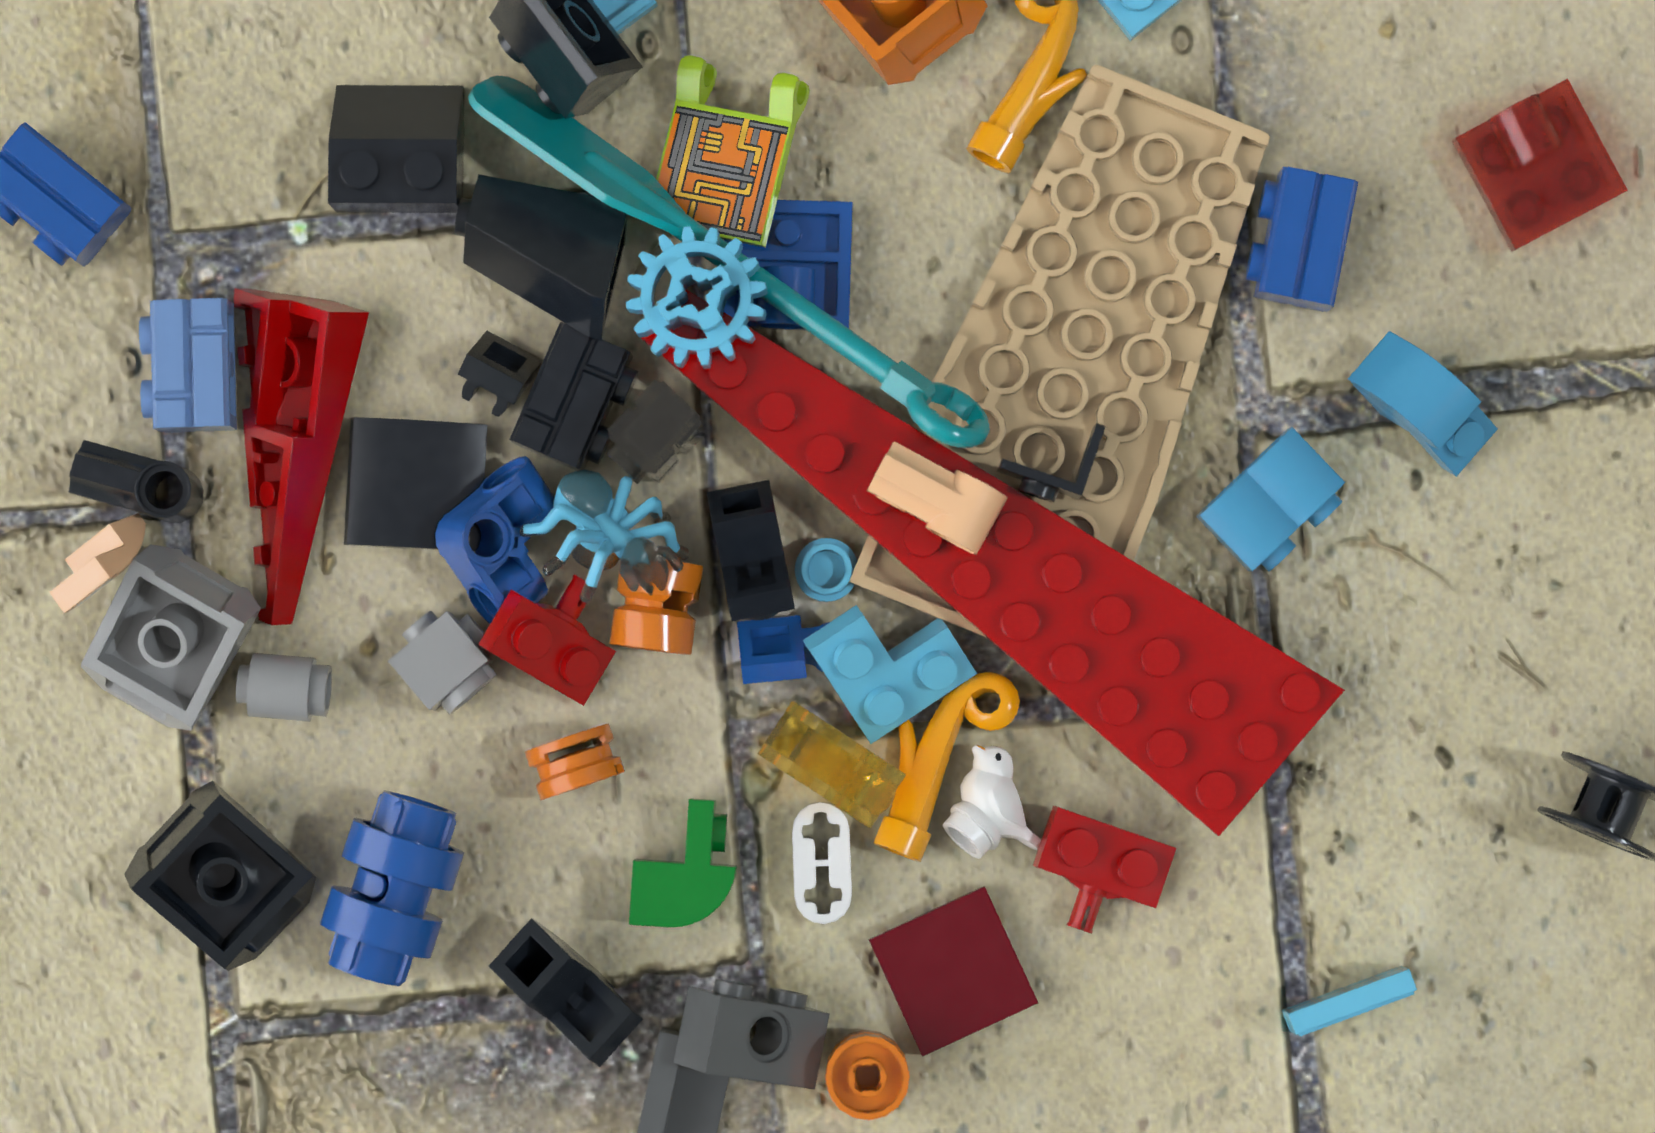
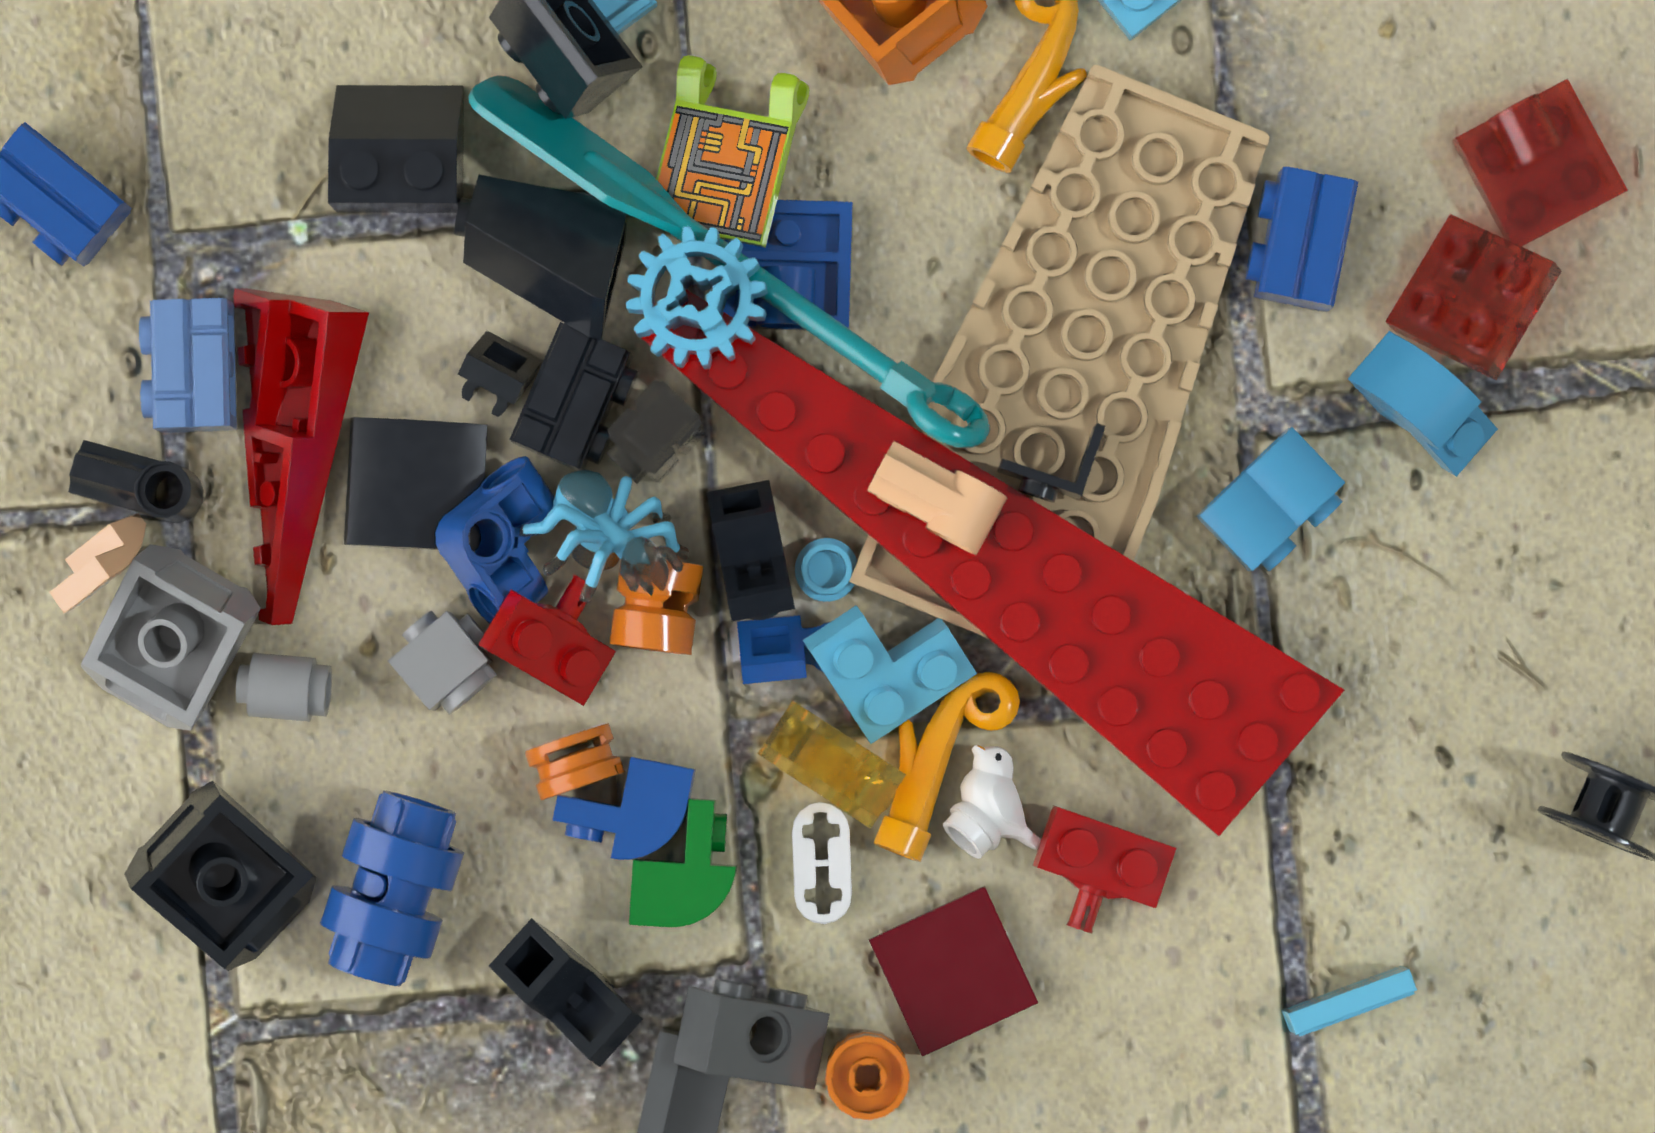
none -> blue brick [552,757,696,860]
none -> clear red plate [1385,214,1562,380]

